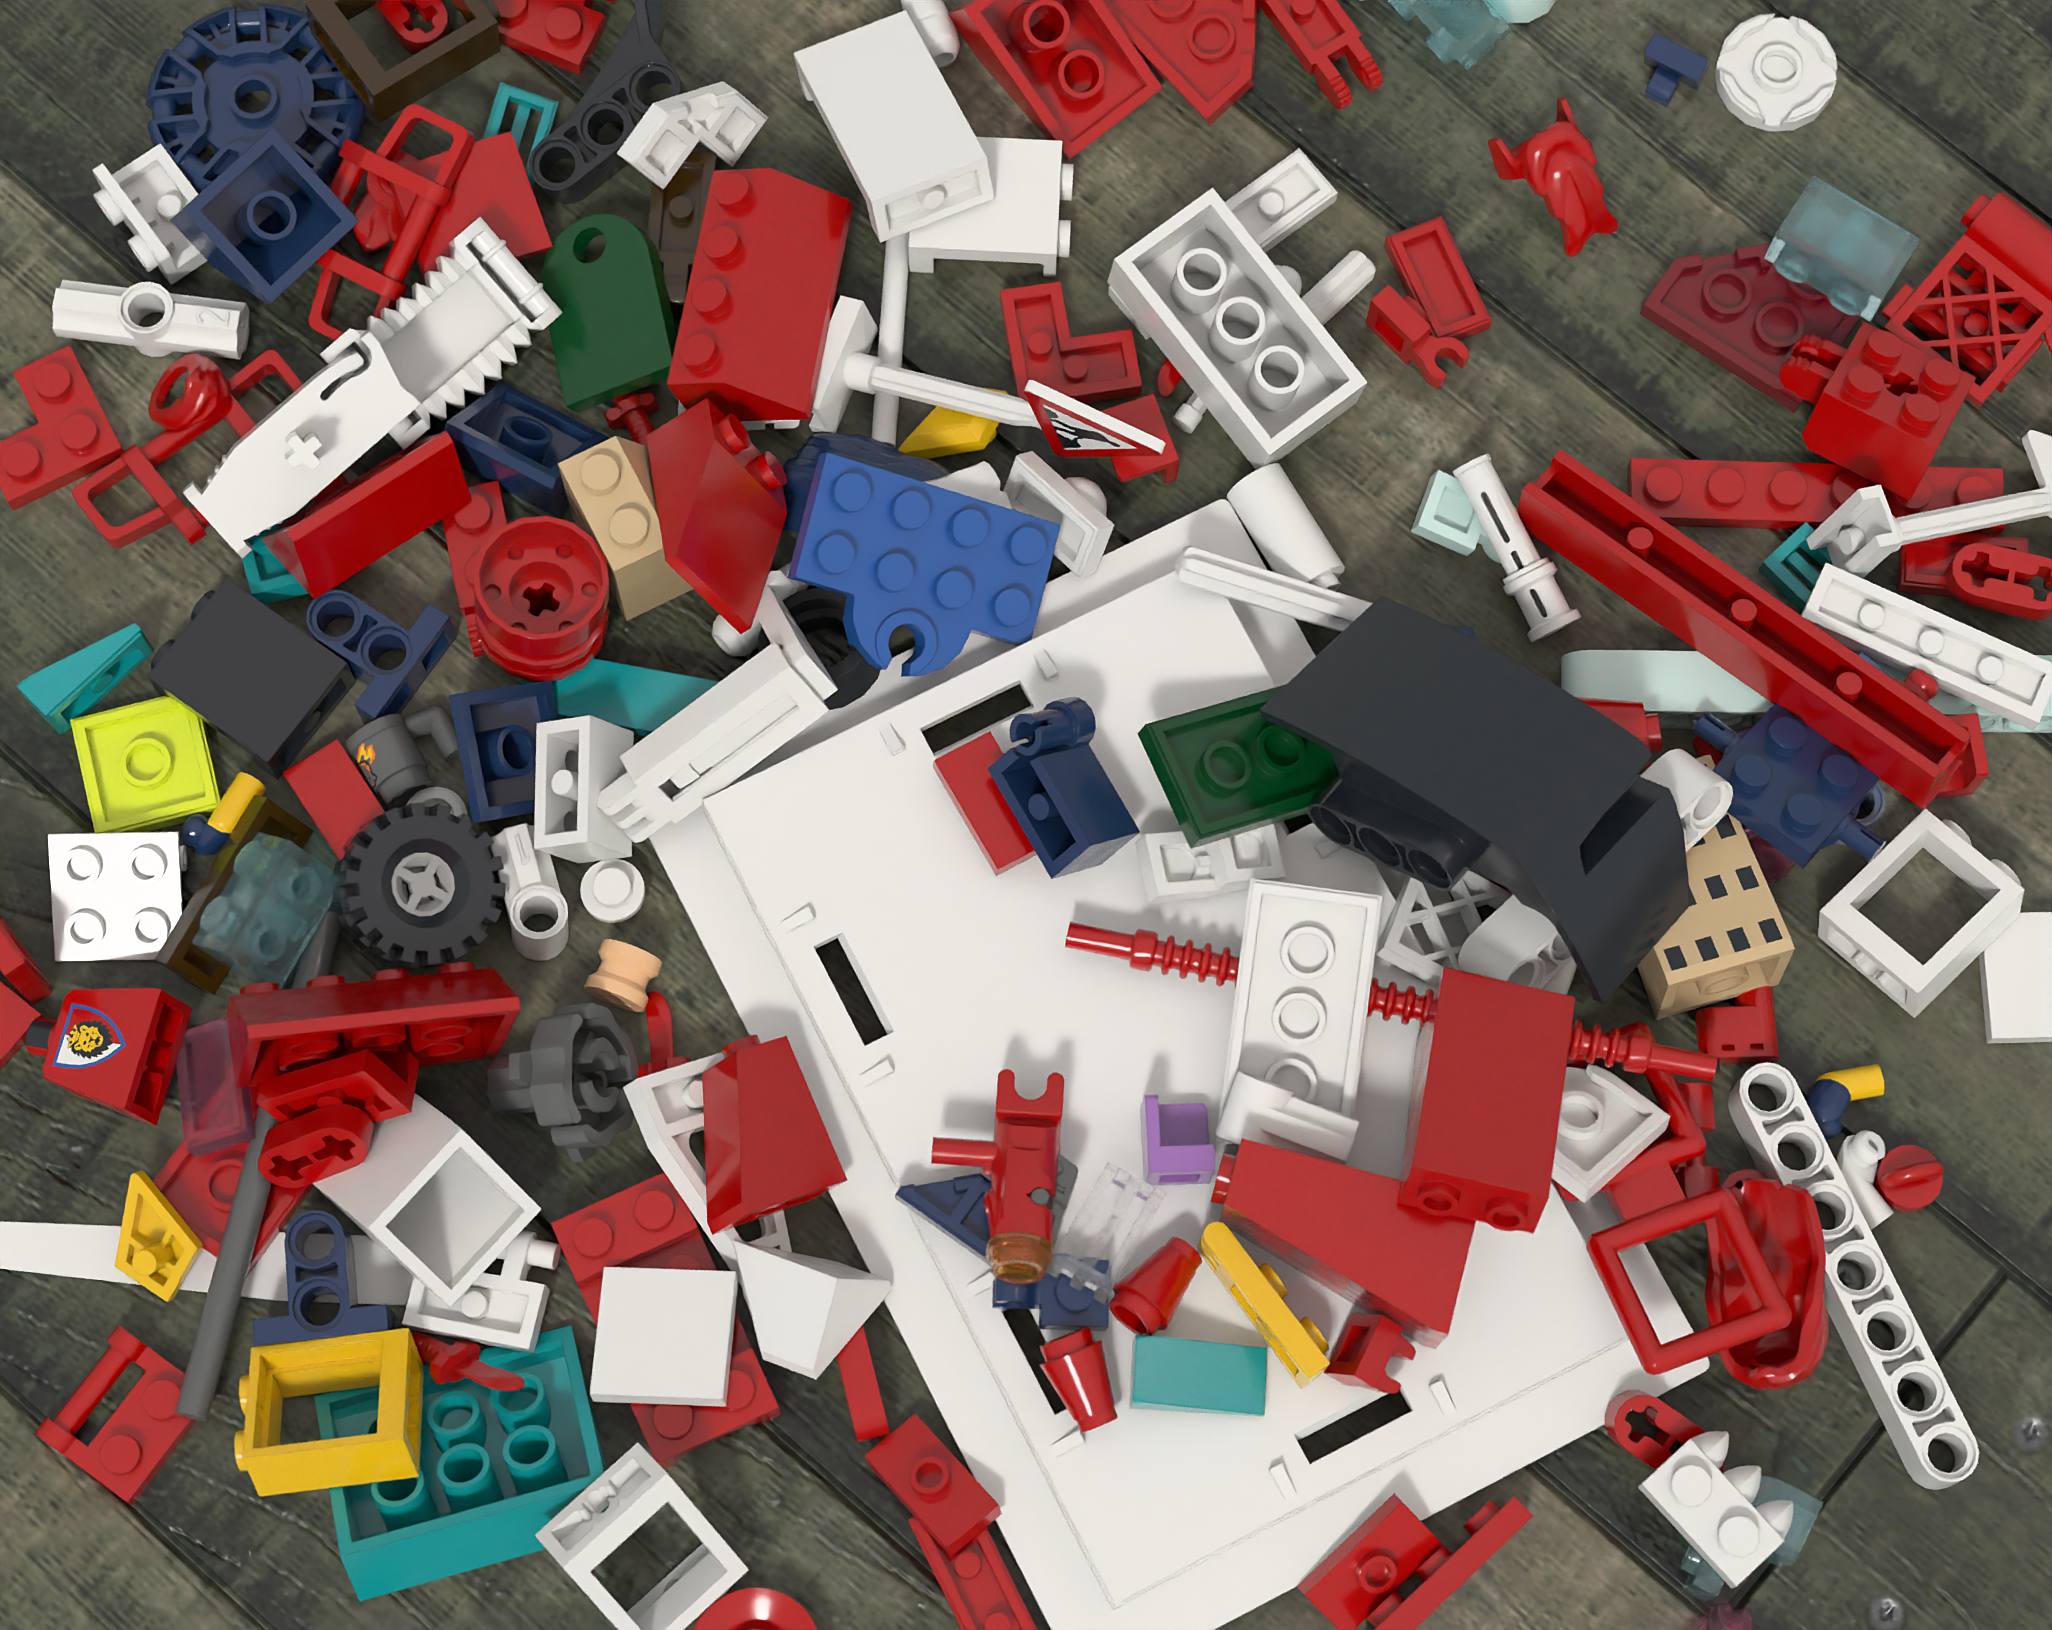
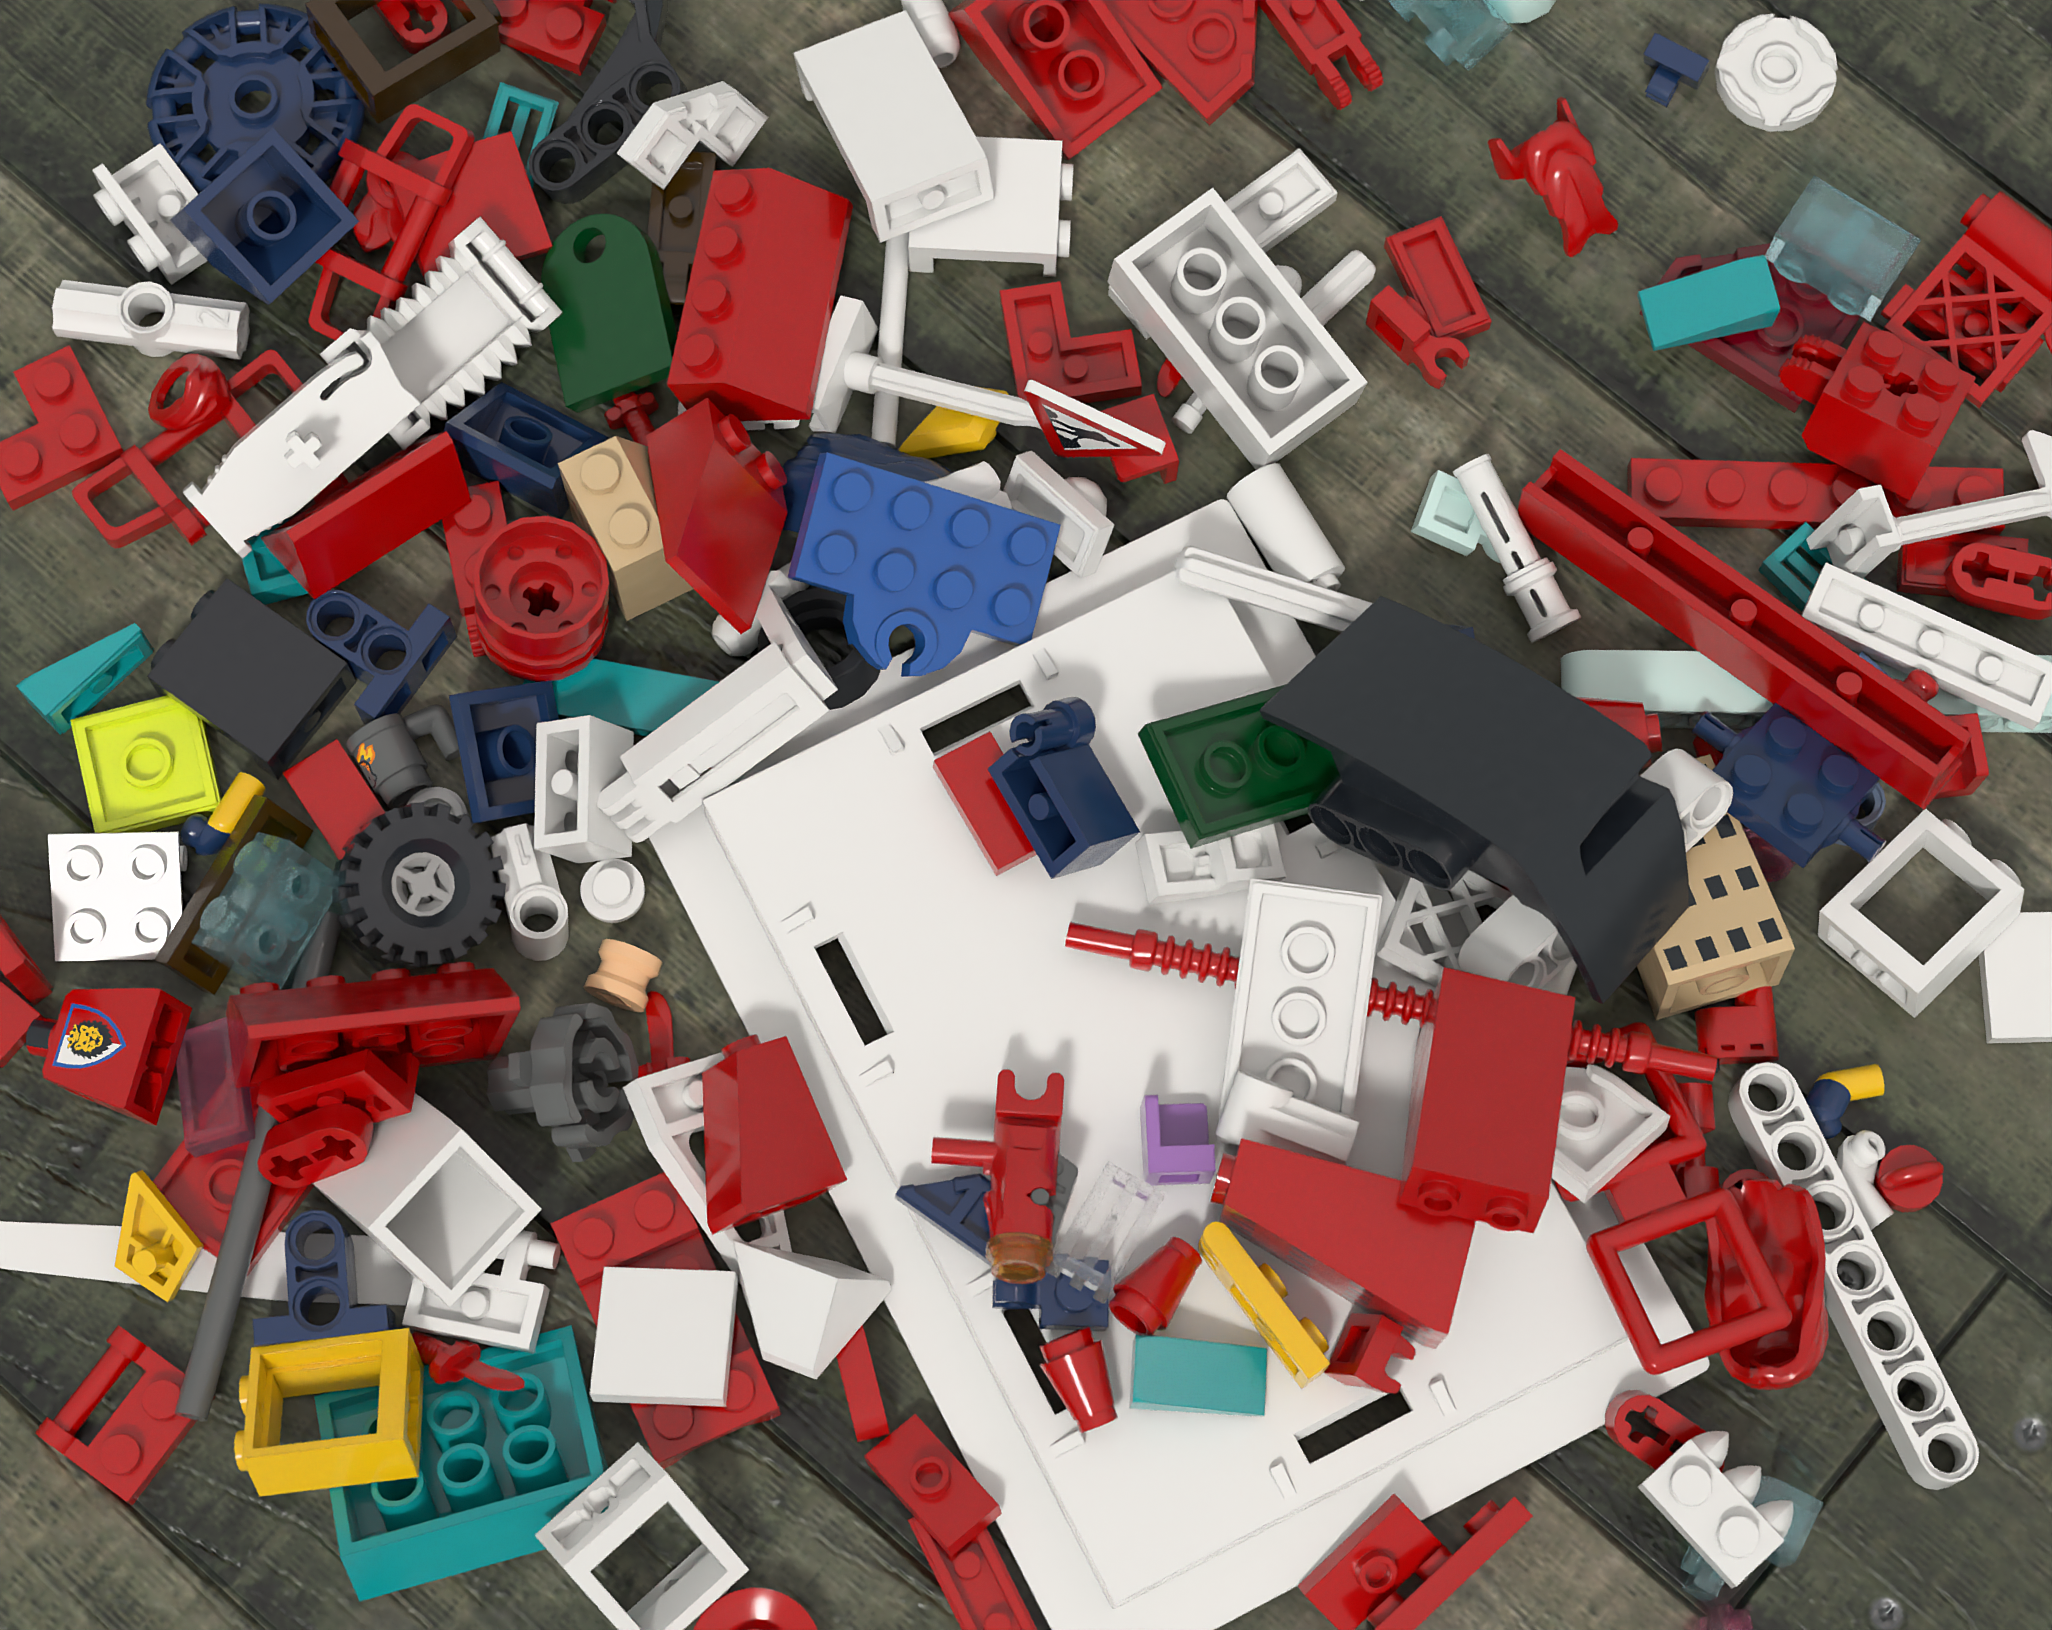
none -> teal slope [1637,254,1780,351]

